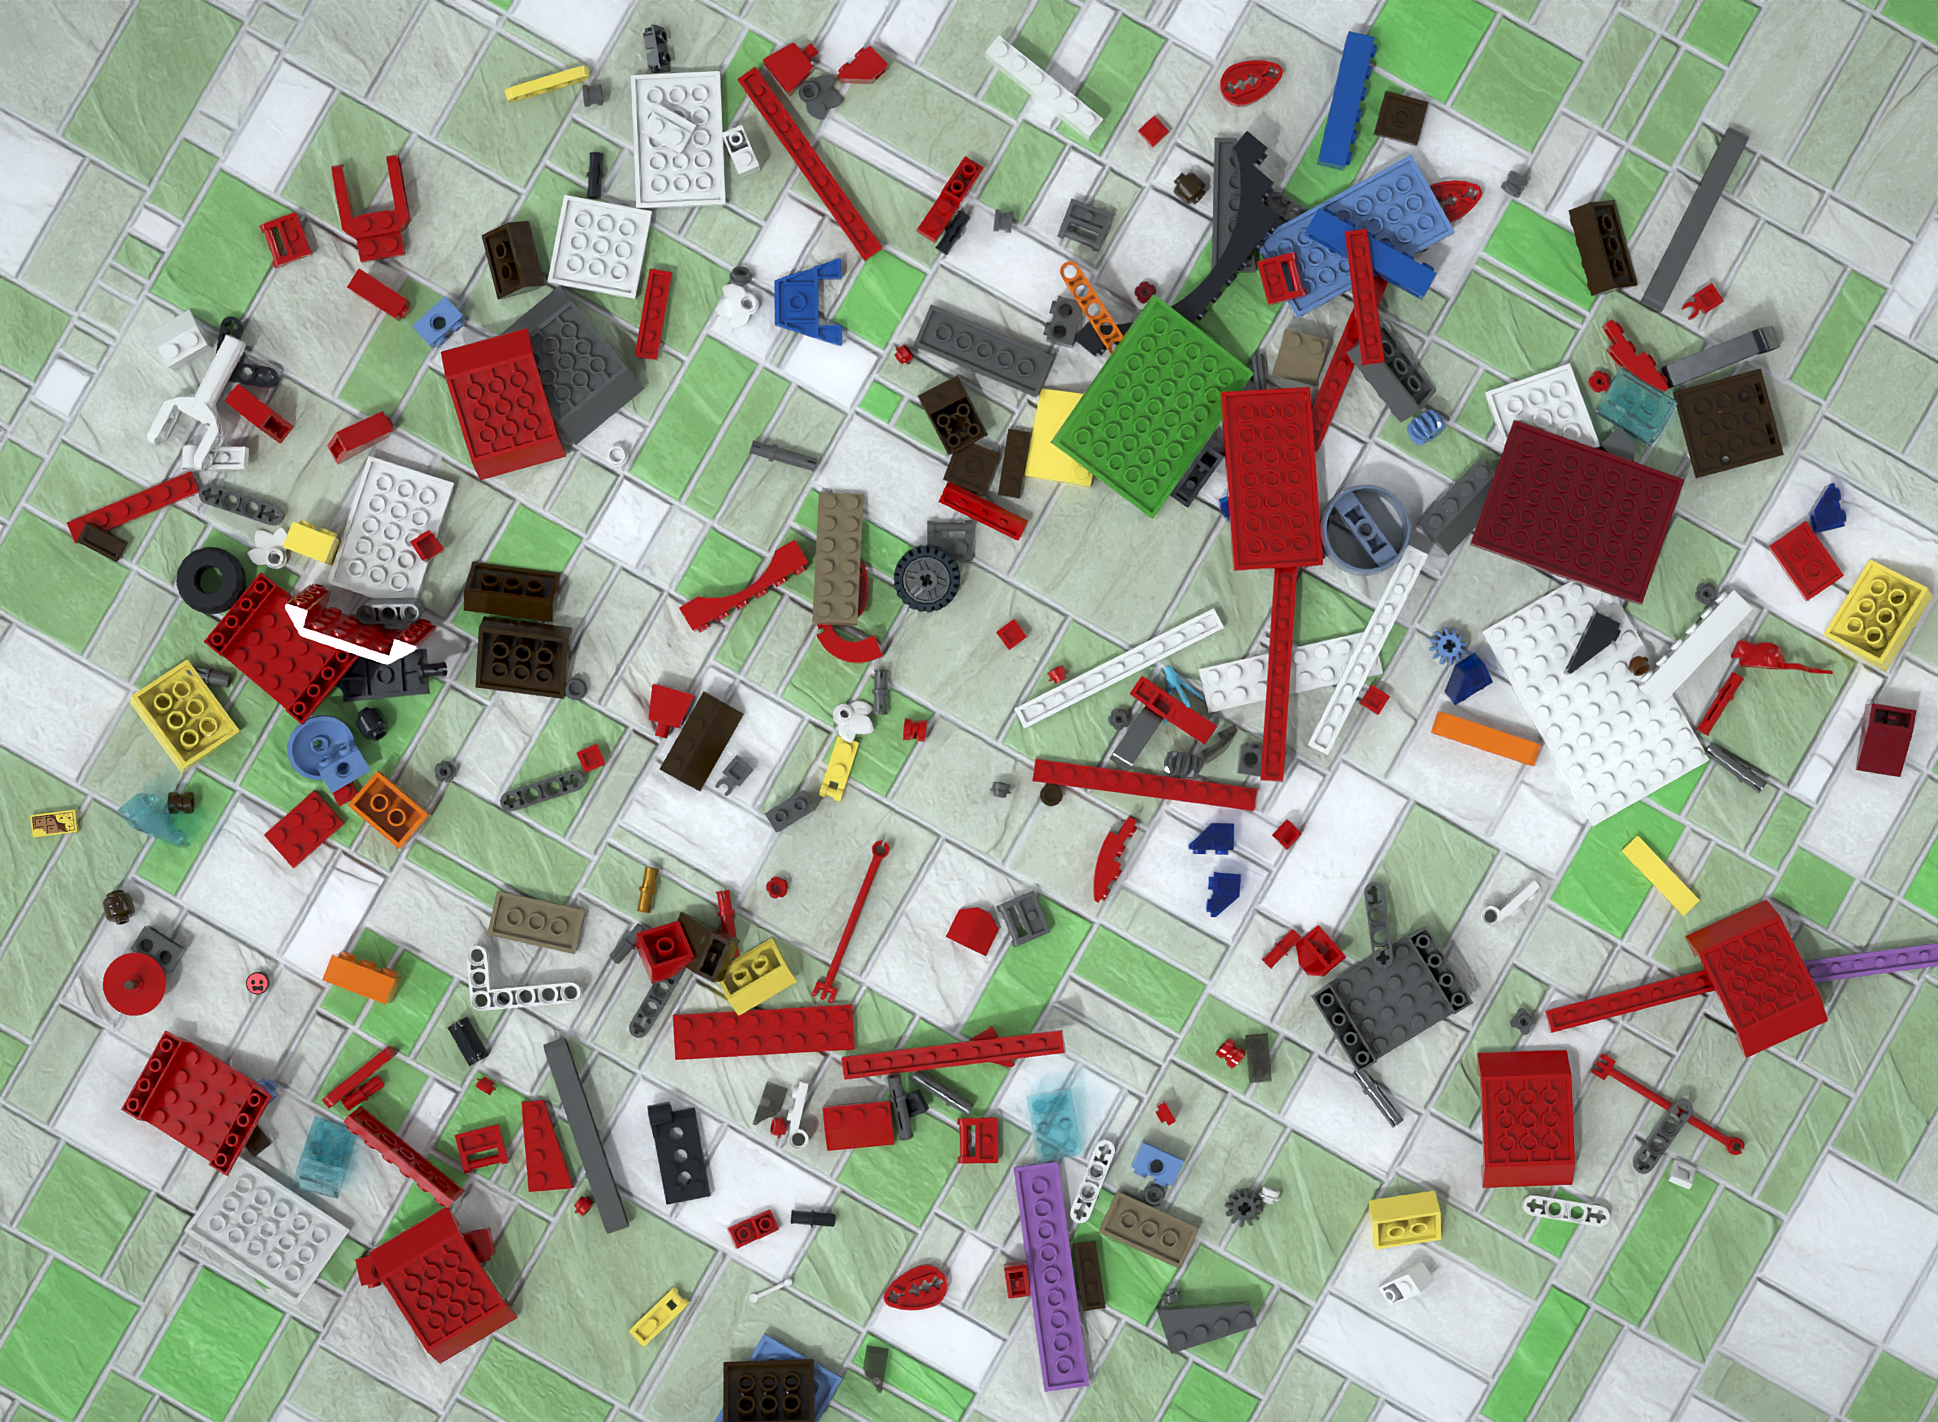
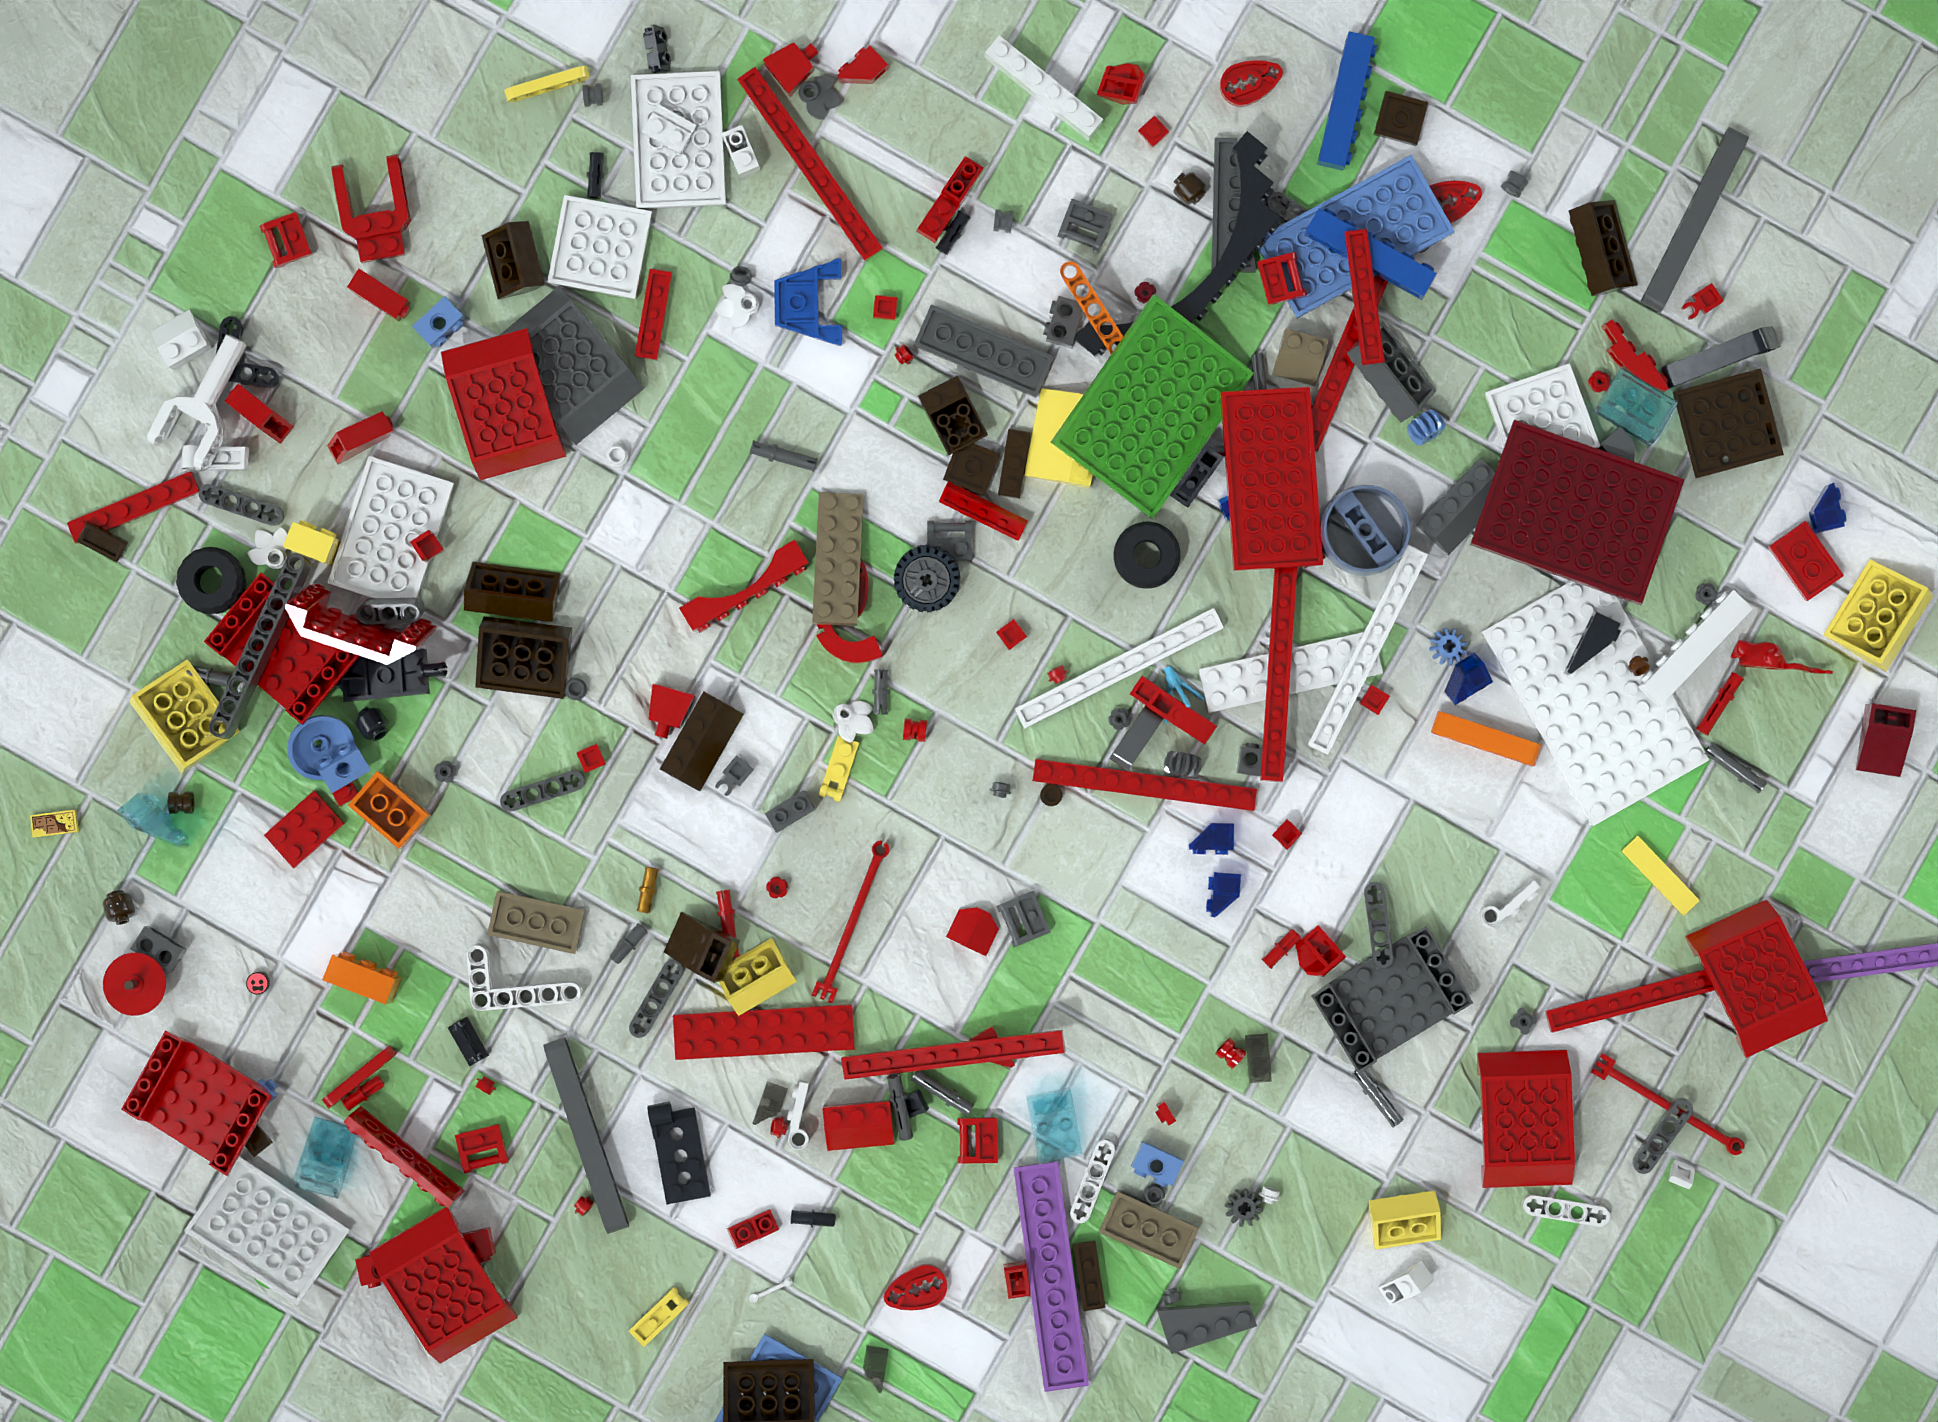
red wing [521,1100,574,1192] -> none
red slope [636,920,694,984] -> none
red slope [1093,817,1138,903] -> none
clear smoke slope [1202,725,1238,764] -> none
none -> dark grey beam [209,553,311,740]
none -> red plate [873,295,897,321]
none -> red slope [1097,63,1146,105]
none -> black tyre [1113,521,1181,589]

